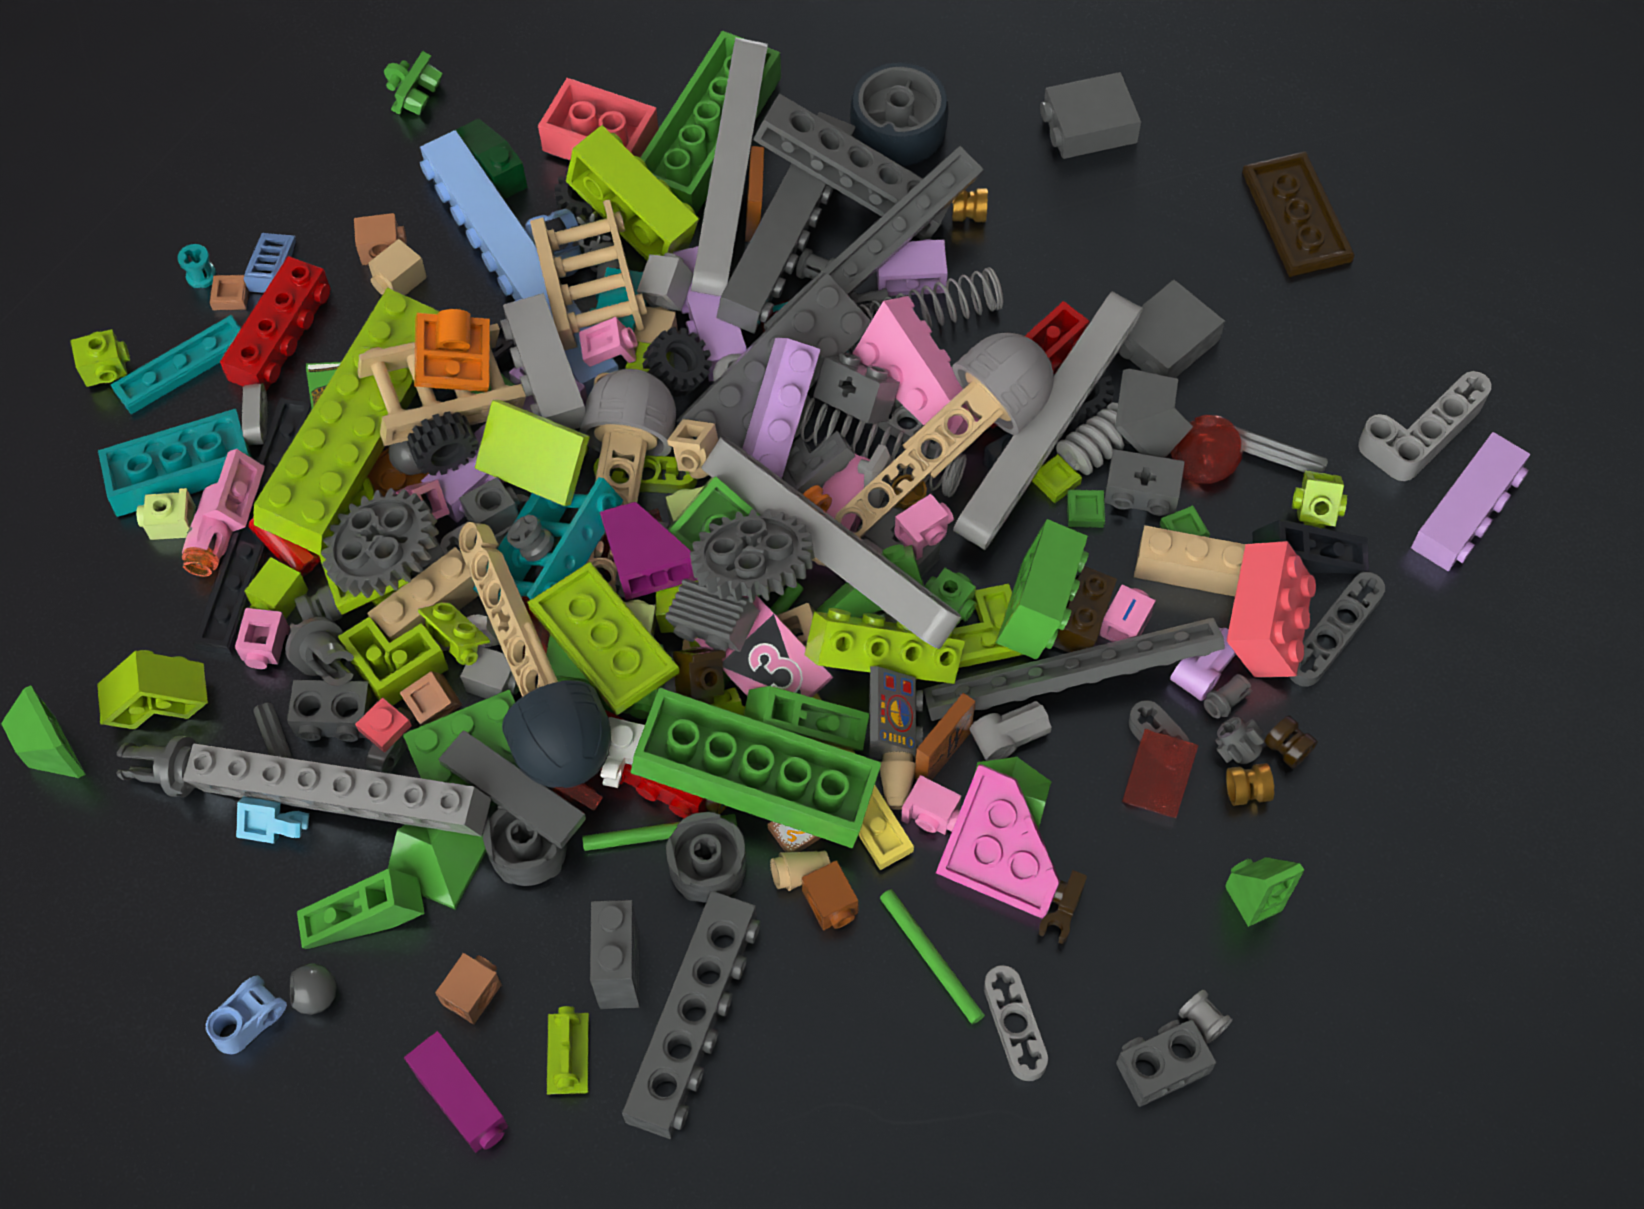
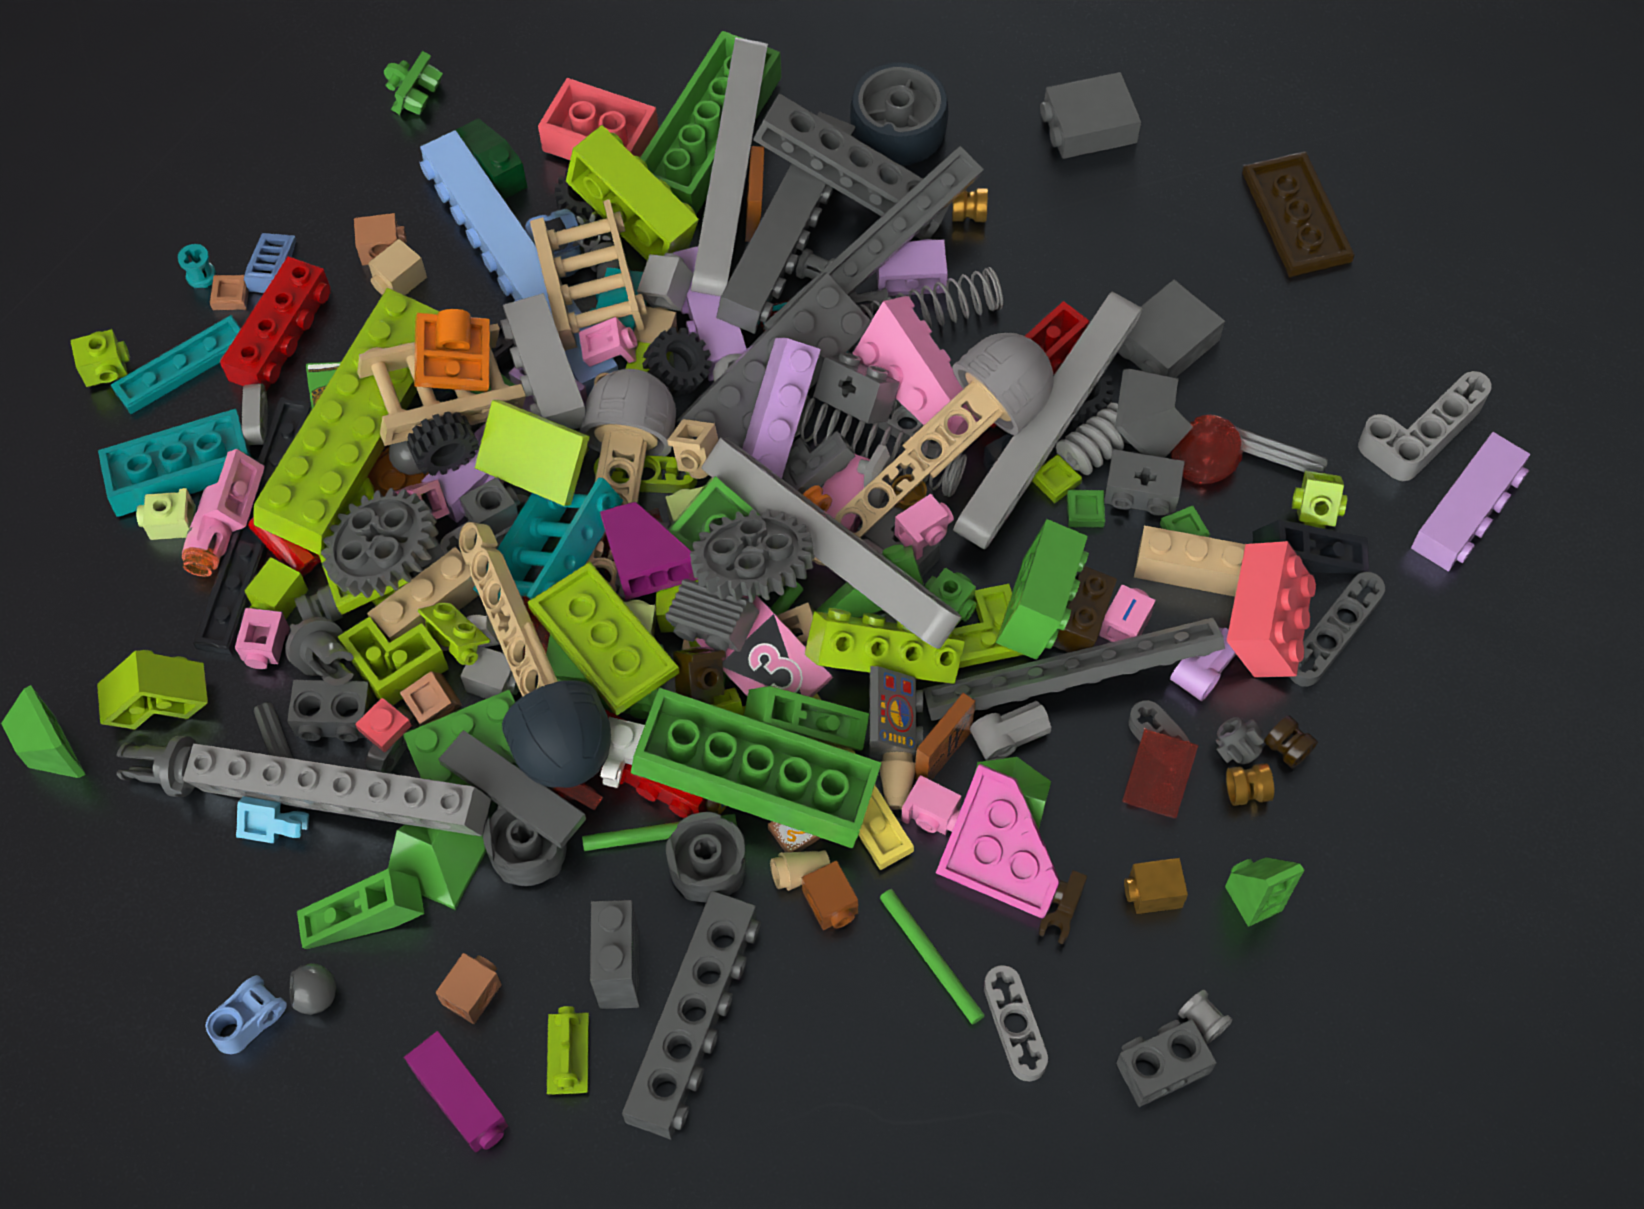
dark grey wheel [507,515,554,562] -> none
dark grey pin [1204,674,1252,718] -> none
none -> pearl gold brick [1124,858,1188,914]

